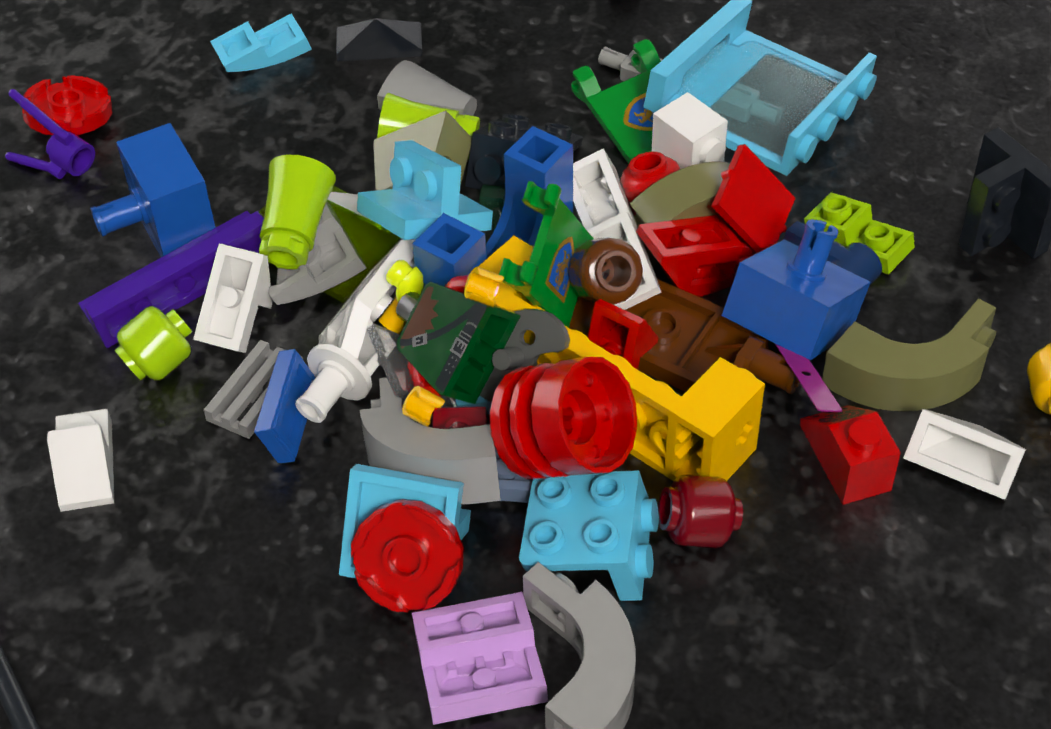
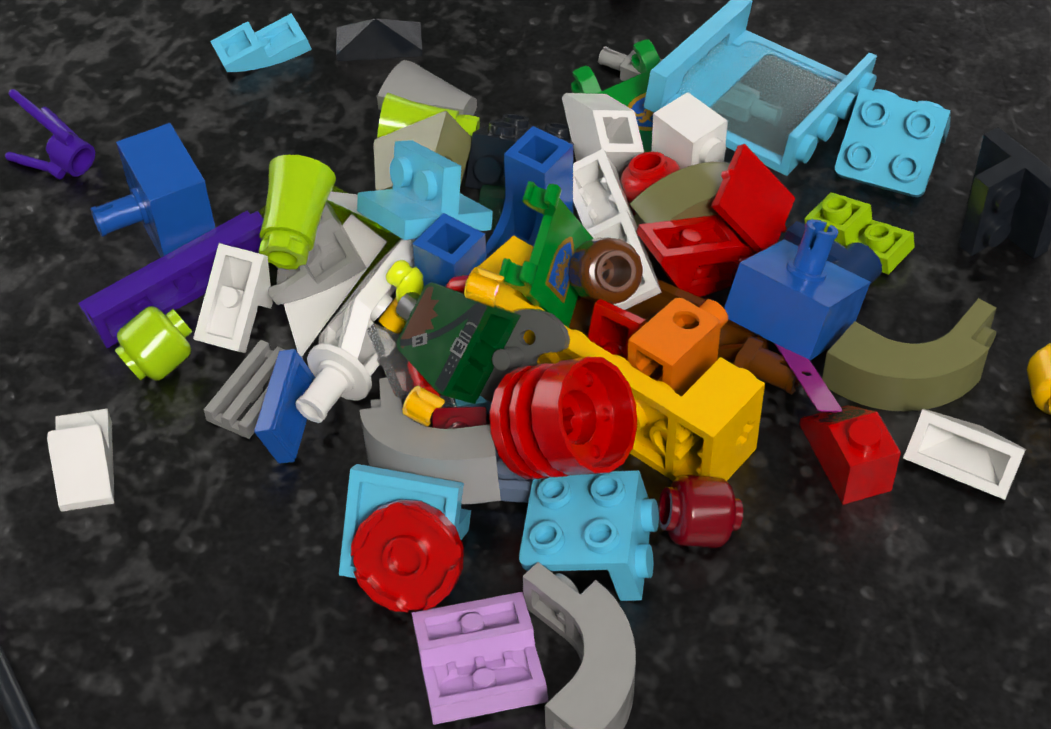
red tile [22,75,112,135] -> none
none -> white sticker [284,214,387,356]
none -> white slope [562,93,644,178]
none -> orange torso [627,298,728,396]
none -> medium azure bracket [835,87,951,197]

